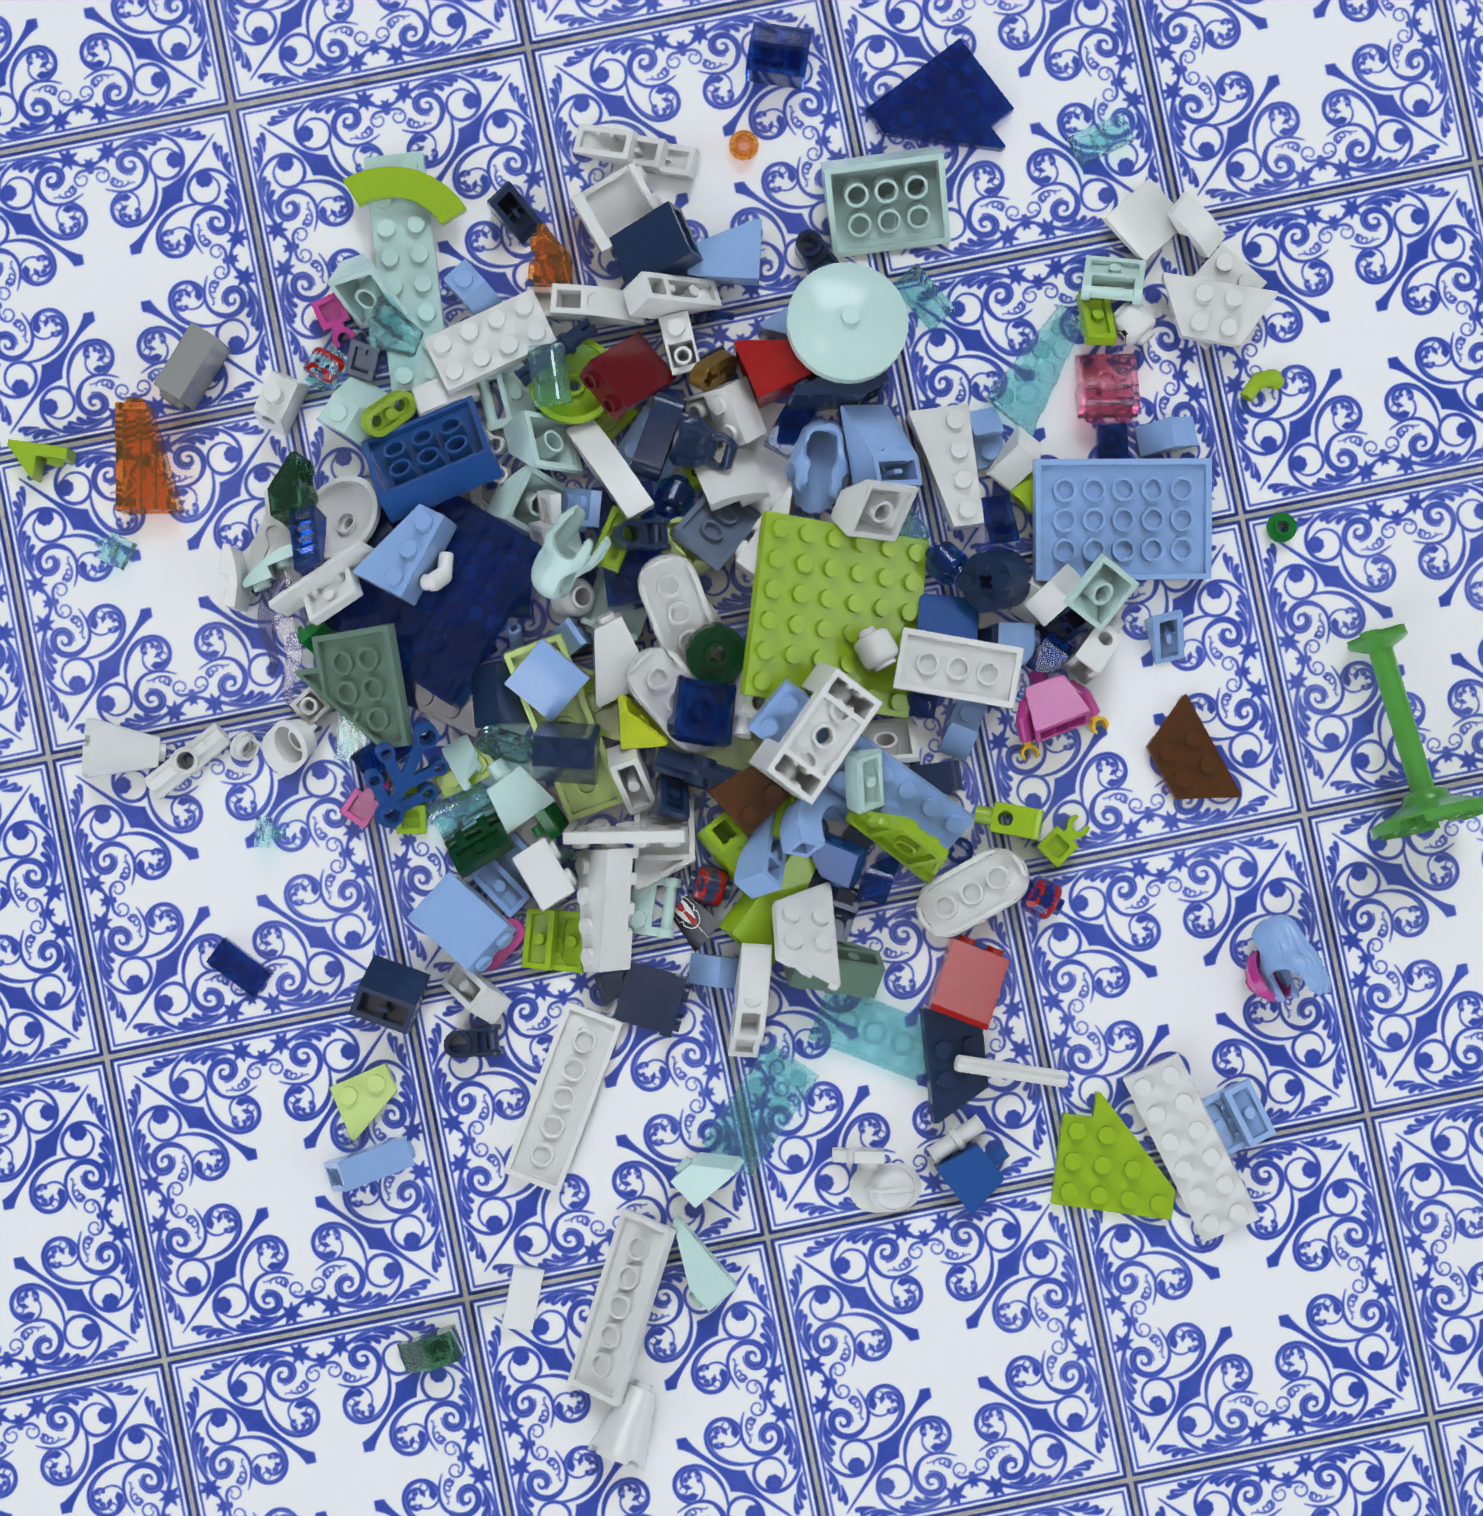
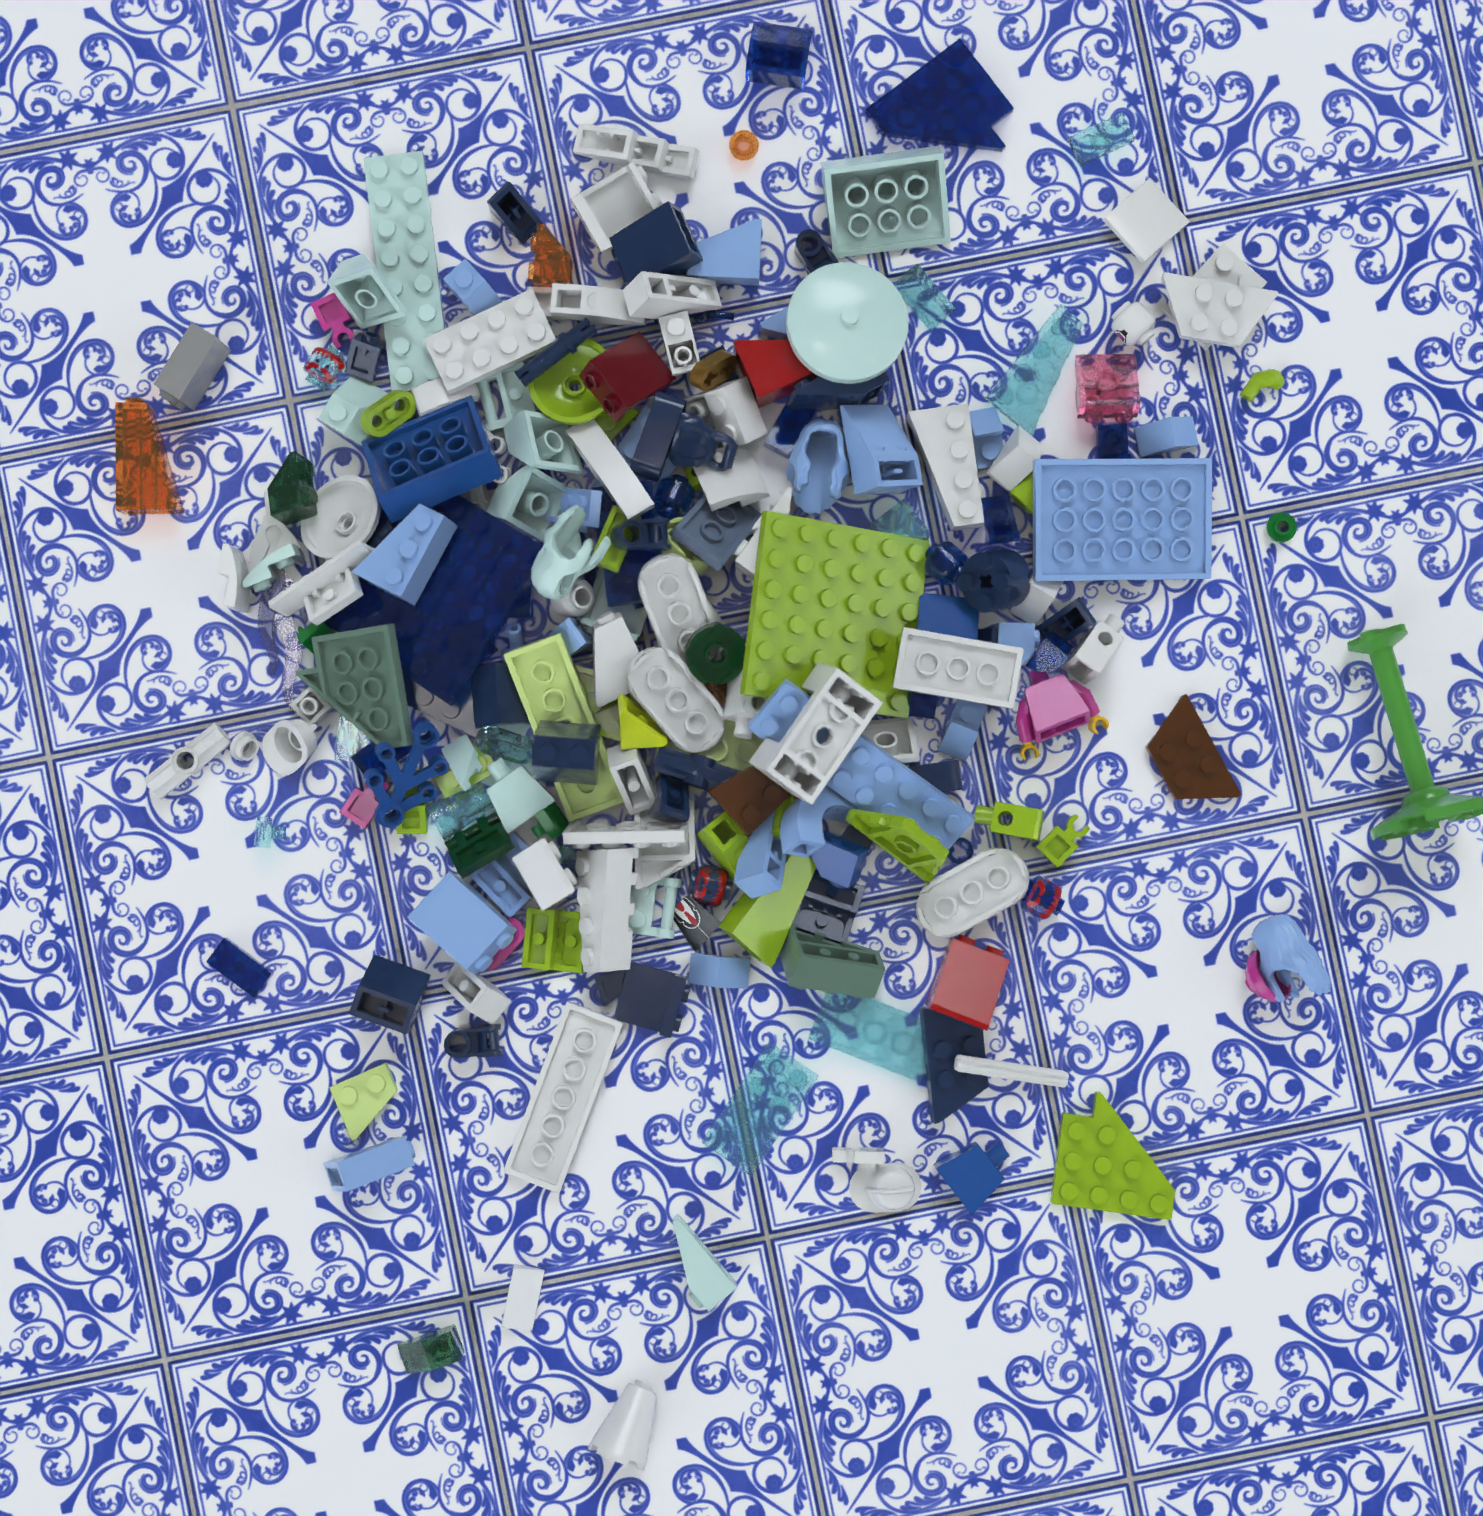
lime slope [7,439,76,483] -> none
white cone [82,718,166,778] -> none
clear light blue tile [94,532,137,571] -> none
white torso [253,371,311,437] -> none
clear blue slope [290,505,327,573] -> none
lime tile [343,166,468,227] -> none
clear light blue slope [368,295,424,357] -> none
white arm [420,552,454,592] -> none
light blue slope [504,638,590,722] -> none
clear light blue slope [527,342,572,408] -> none
white slope [529,489,561,554] -> none
white plate [567,1208,676,1406] -> none
clear blue slope [667,675,737,747] -> none
light aqua slope [670,1152,744,1208] -> none
white slope [727,943,772,1058] -> none
white wing [772,882,841,991] -> none
white slope [830,479,919,542] -> none
light aqua slope [844,748,884,814] -> none
white head [854,625,899,673] -> none
clear blue slope [856,855,900,906] -> none
white pin [926,1114,987,1164] -> none
white slope [1023,563,1082,627] -> none
light aqua slope [1062,553,1139,631] -> none
lime plate [1076,290,1117,345] -> none
light aqua plate [1080,255,1146,305] -> none
white plate [1123,1053,1260,1242] -> none
light blue slope [1144,609,1185,665] -> none
white slope [1167,191,1226,258] -> none
light blue slope [1202,1079,1276,1155] -> none

